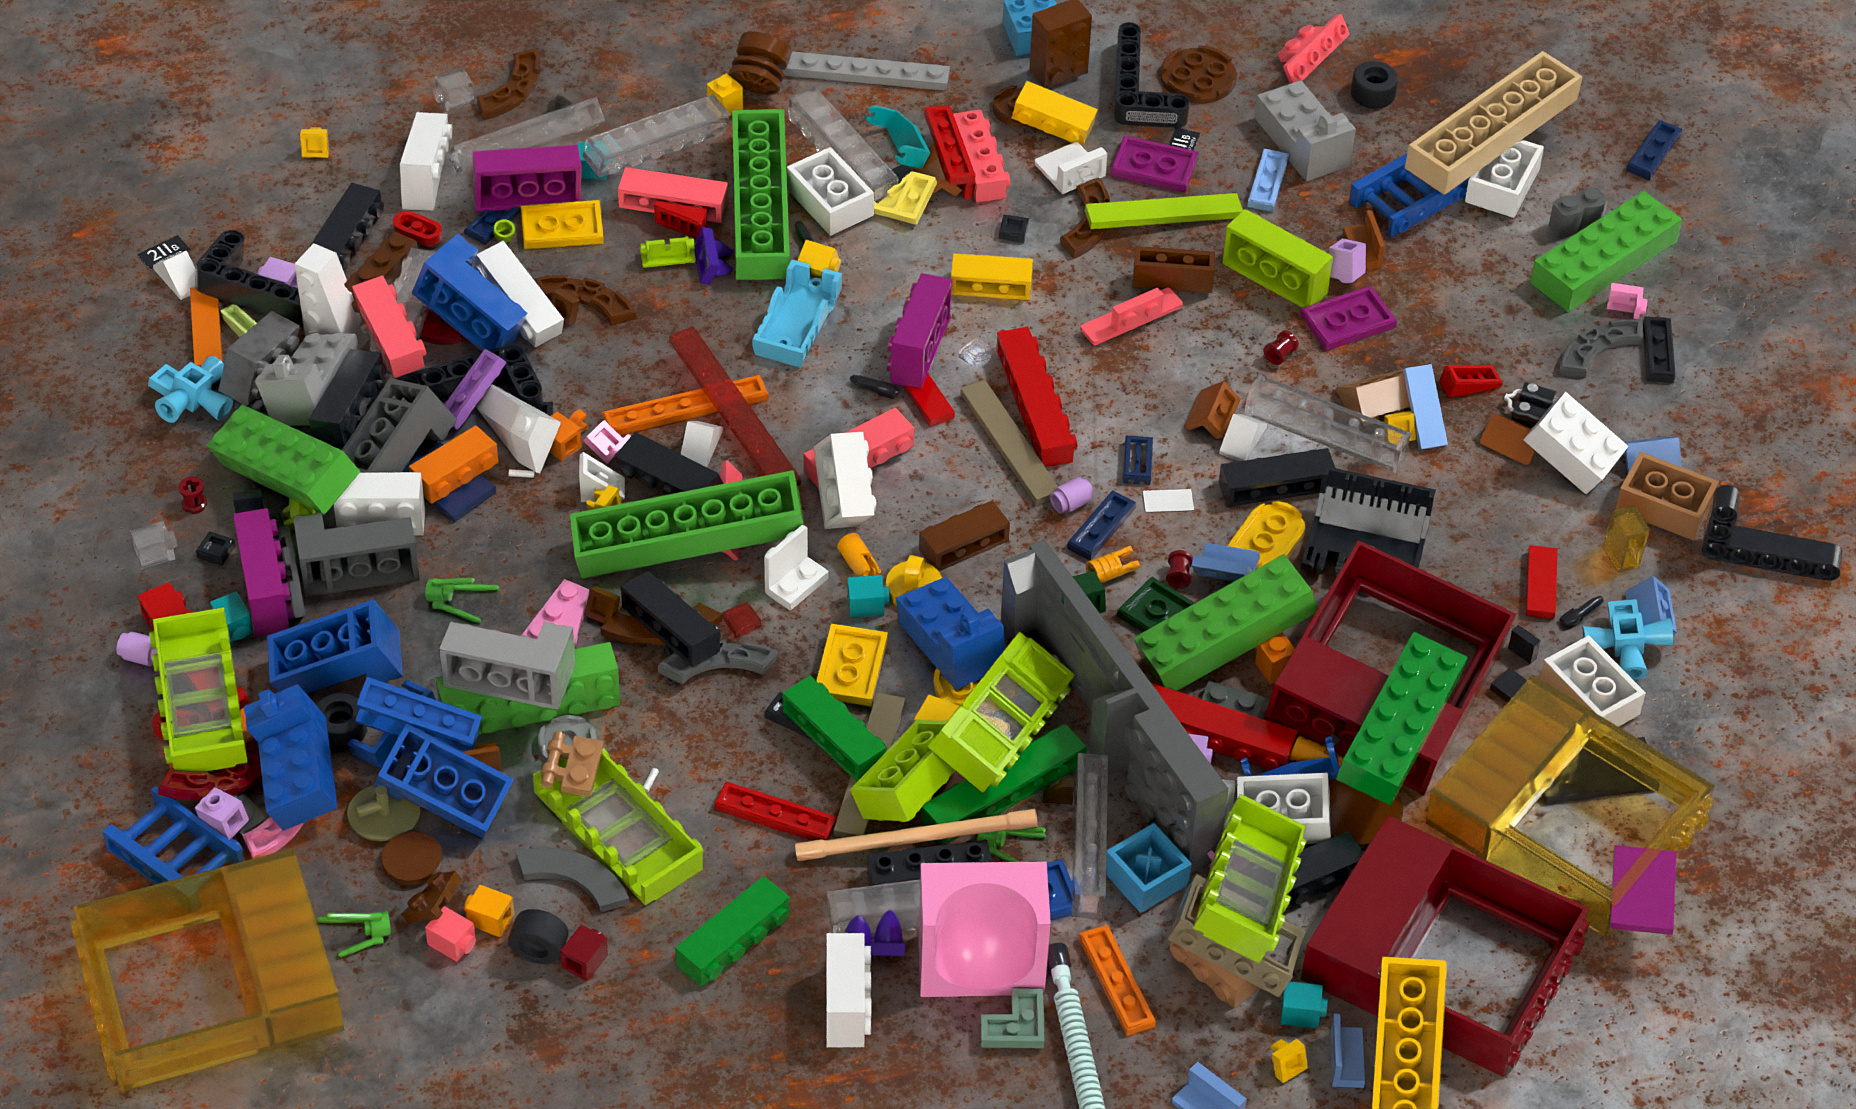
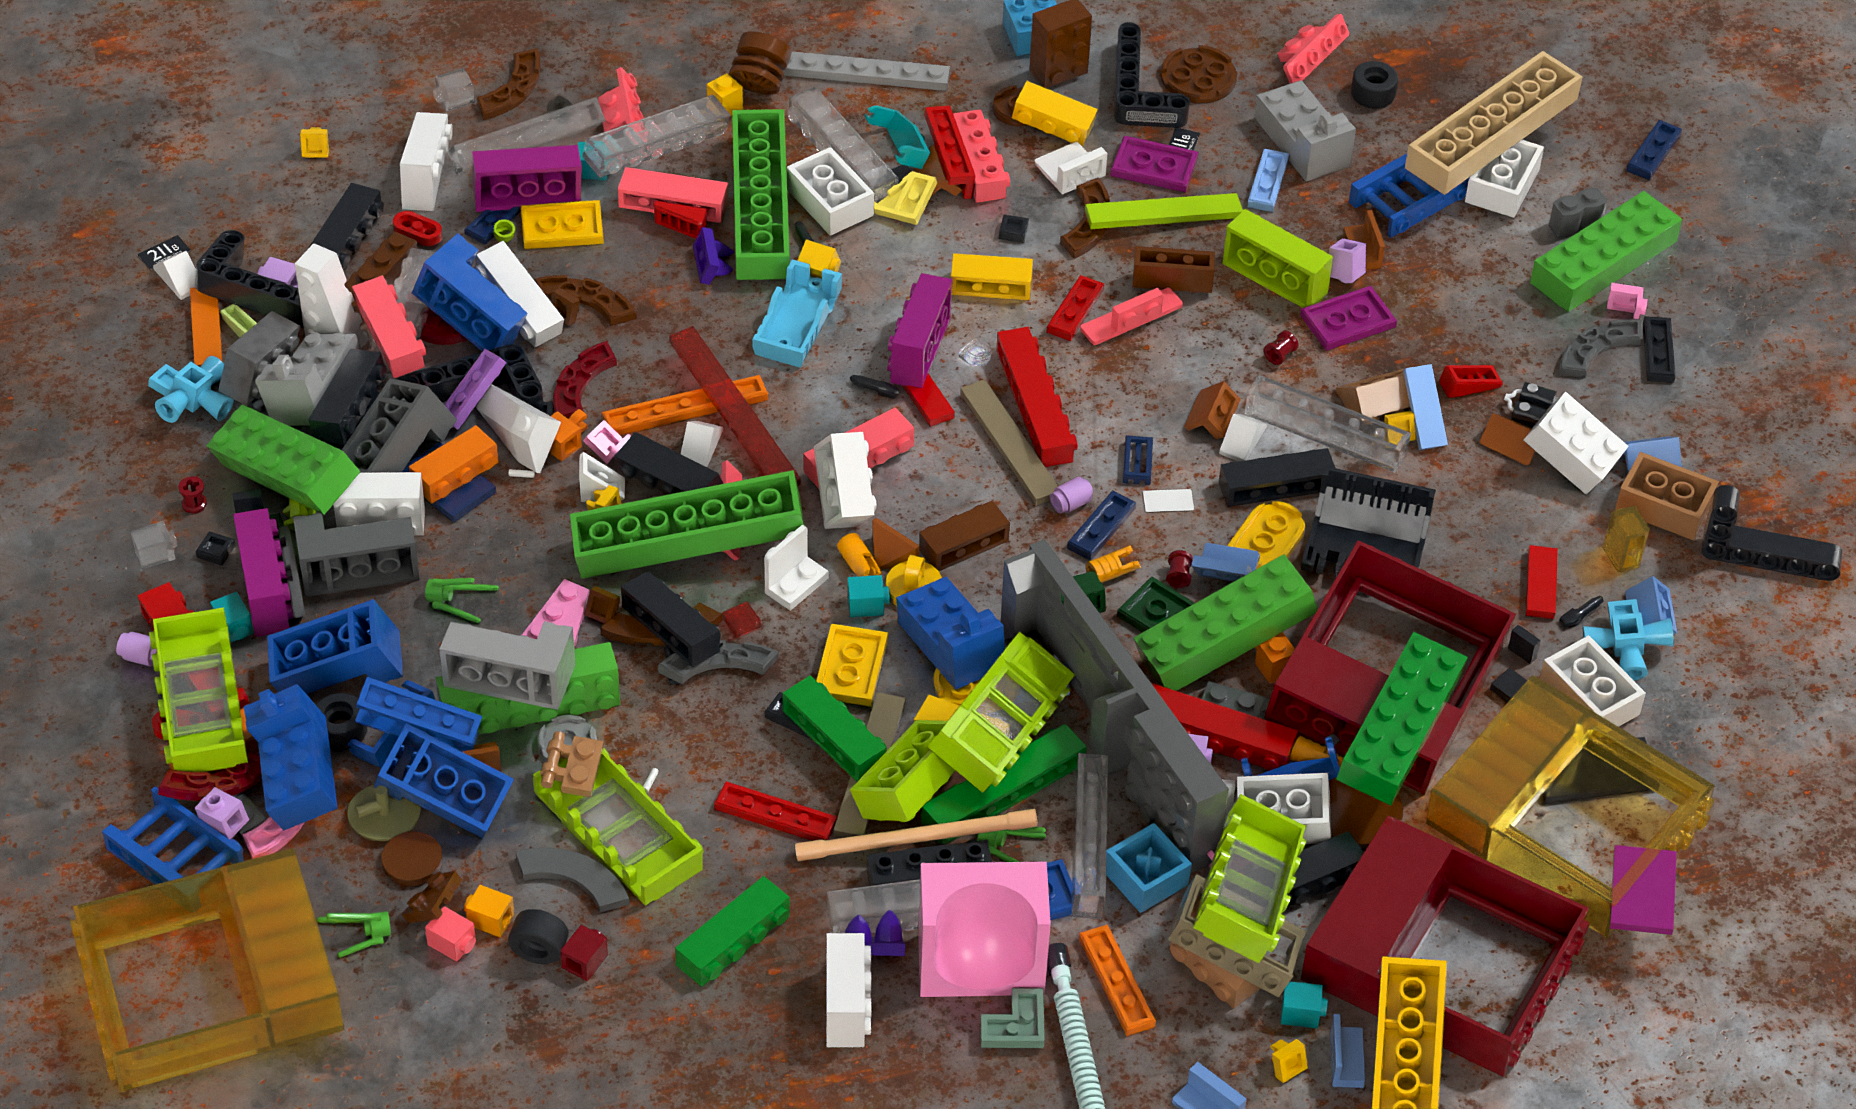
lime hinge [640,236,696,268] -> none
dark brown tile [1043,778,1074,805] -> none
none -> dark red tile [553,341,617,419]
none -> coral bracket [598,67,647,152]
none -> dark orange slope [872,518,919,569]
none -> red tile [1046,275,1104,341]

